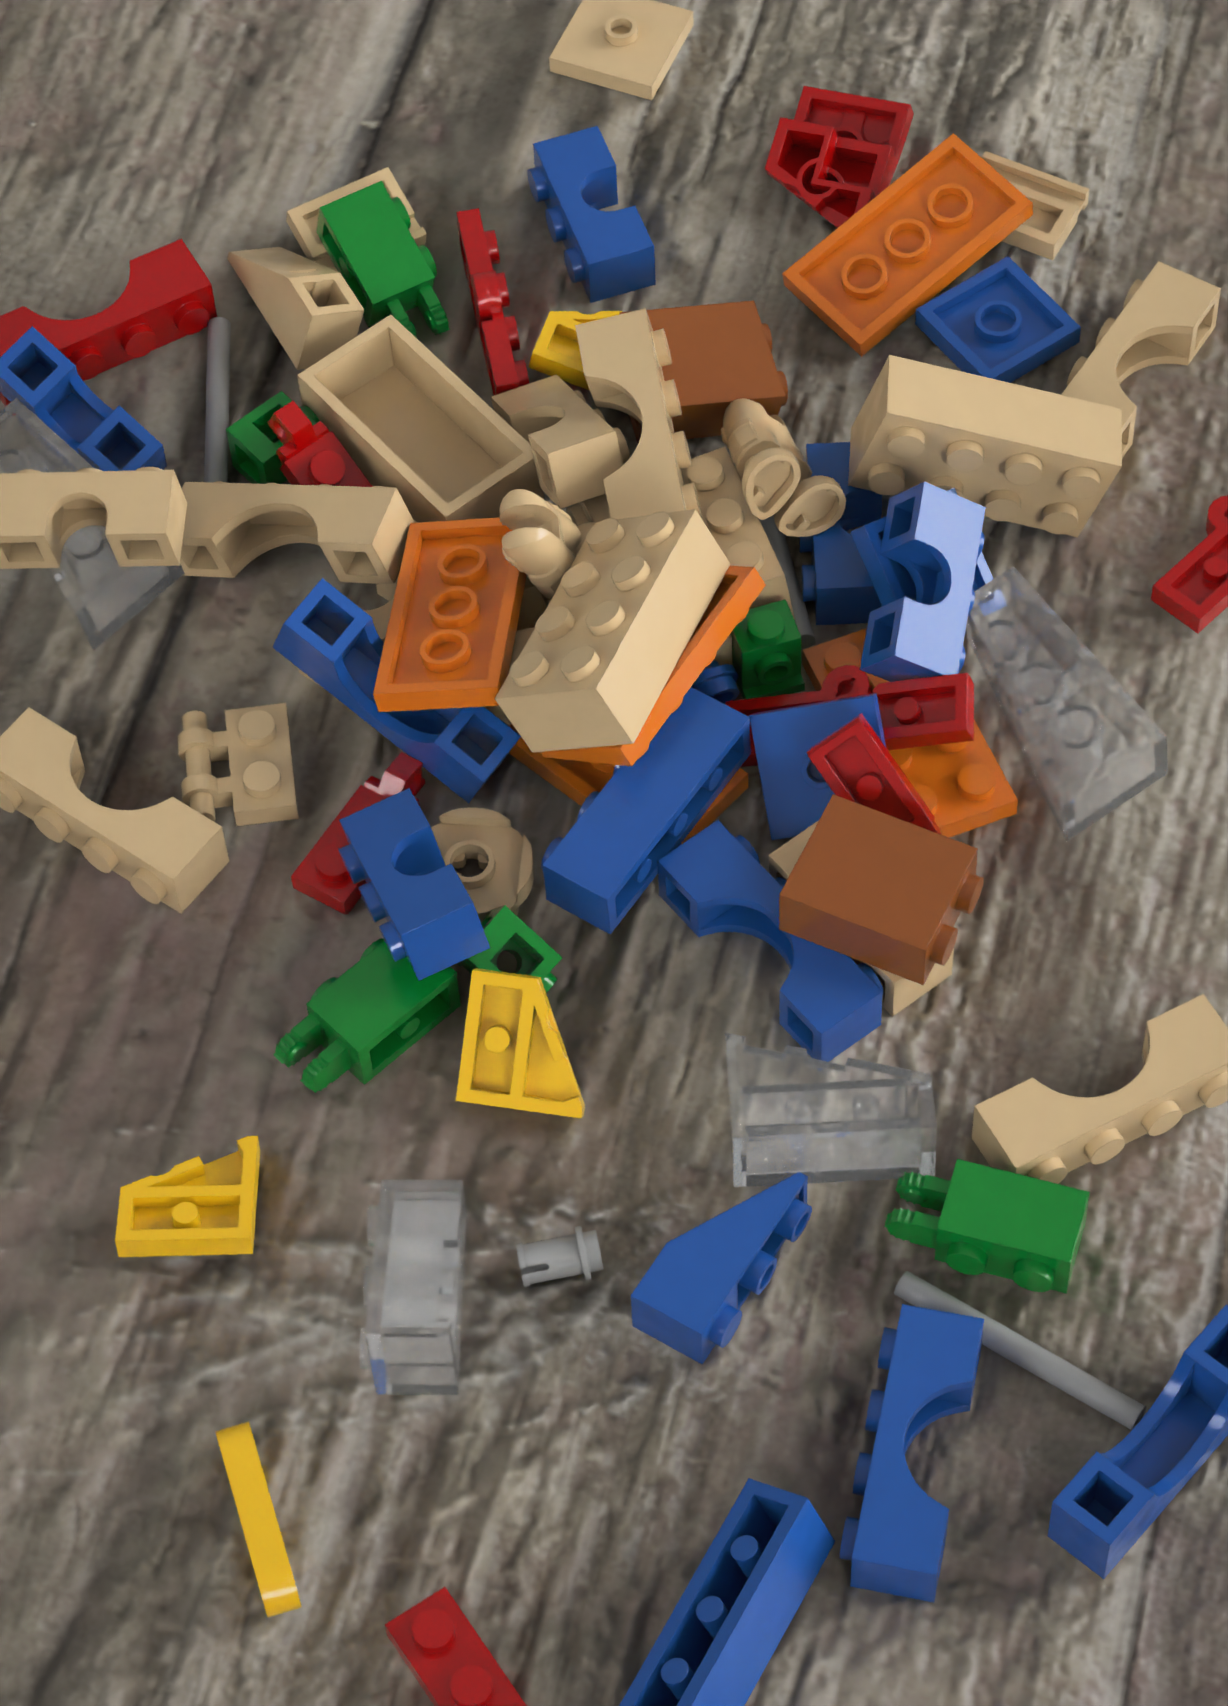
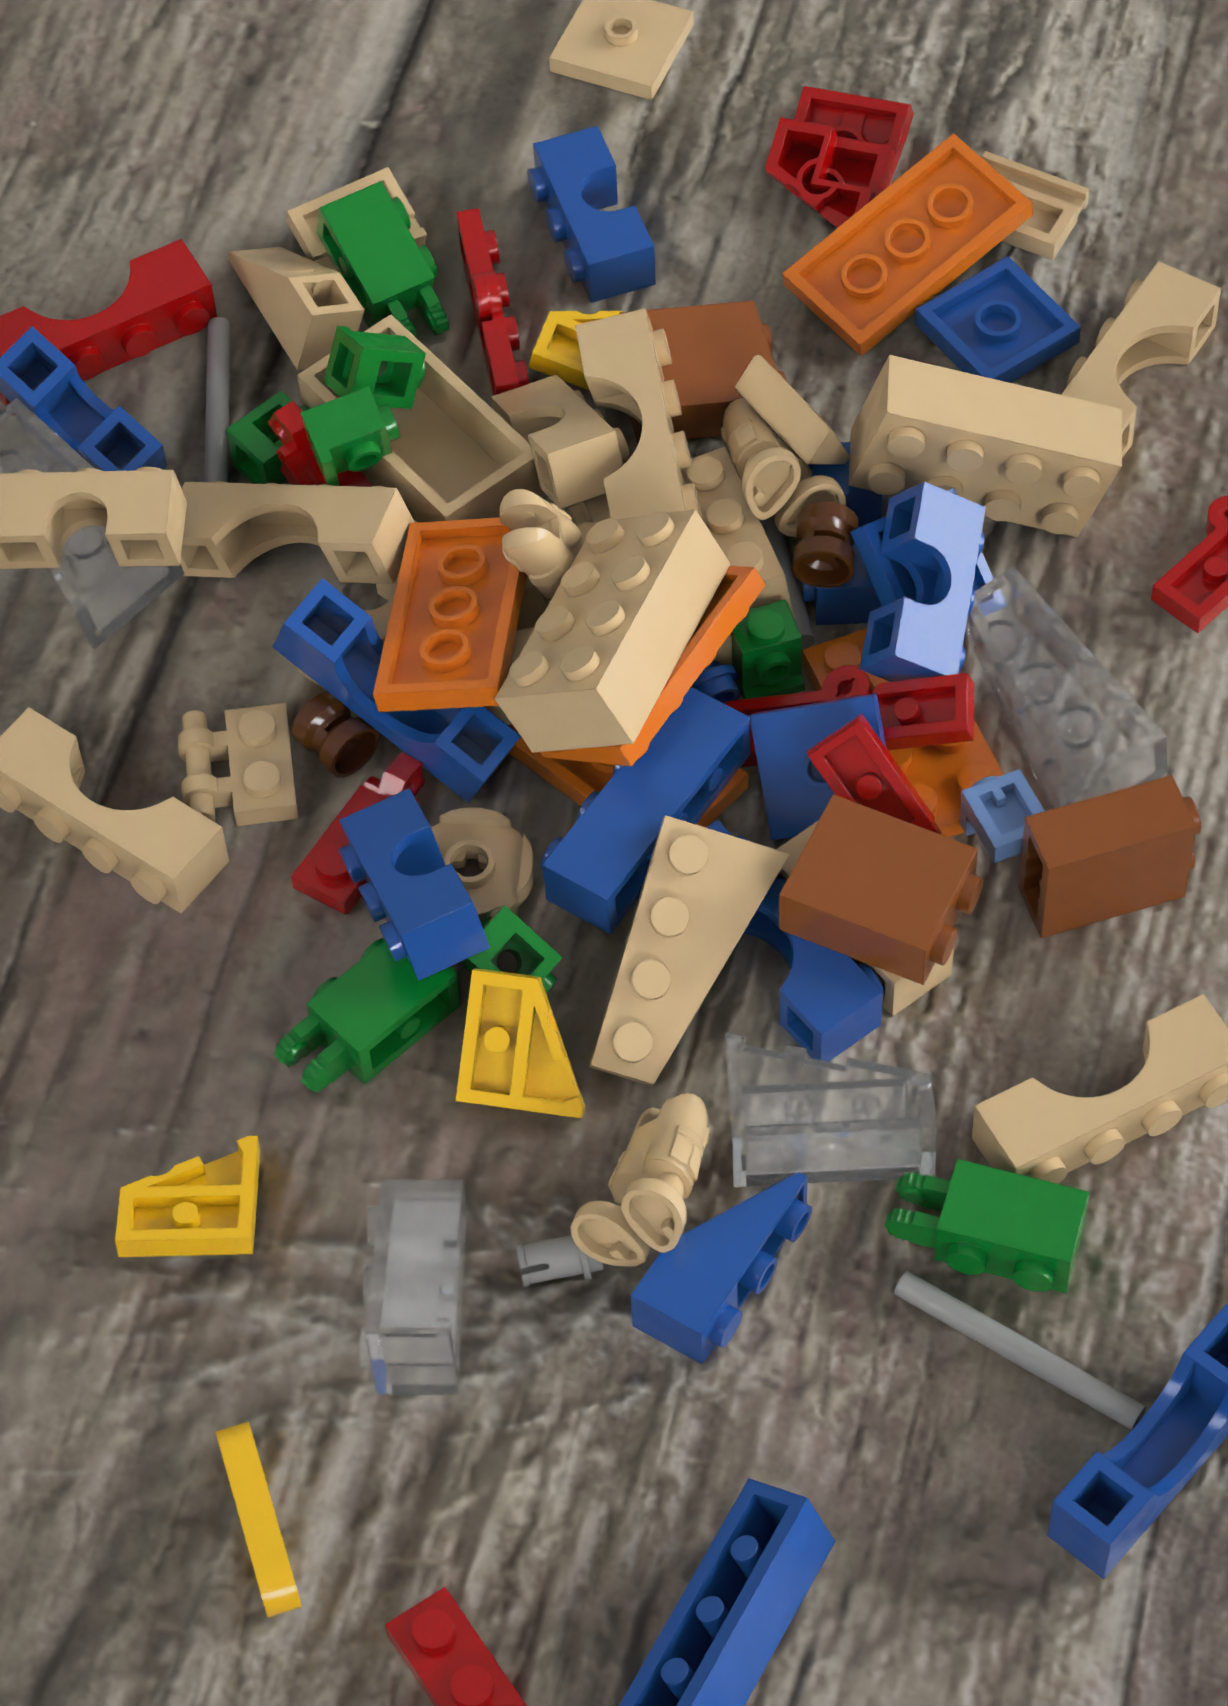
blue arch [839,1304,984,1603] -> none
none -> reddish brown wheel [292,691,379,778]
none -> green brick [300,386,401,486]
none -> green brick [323,326,426,409]
none -> tan piece [570,1093,710,1267]
none -> tan wing [589,815,790,1086]
none -> tan slope [735,355,850,464]
none -> reddish brown wheel [793,501,858,588]
none -> medium blue bracket [960,769,1044,863]
none -> dark orange brick [1018,775,1201,939]

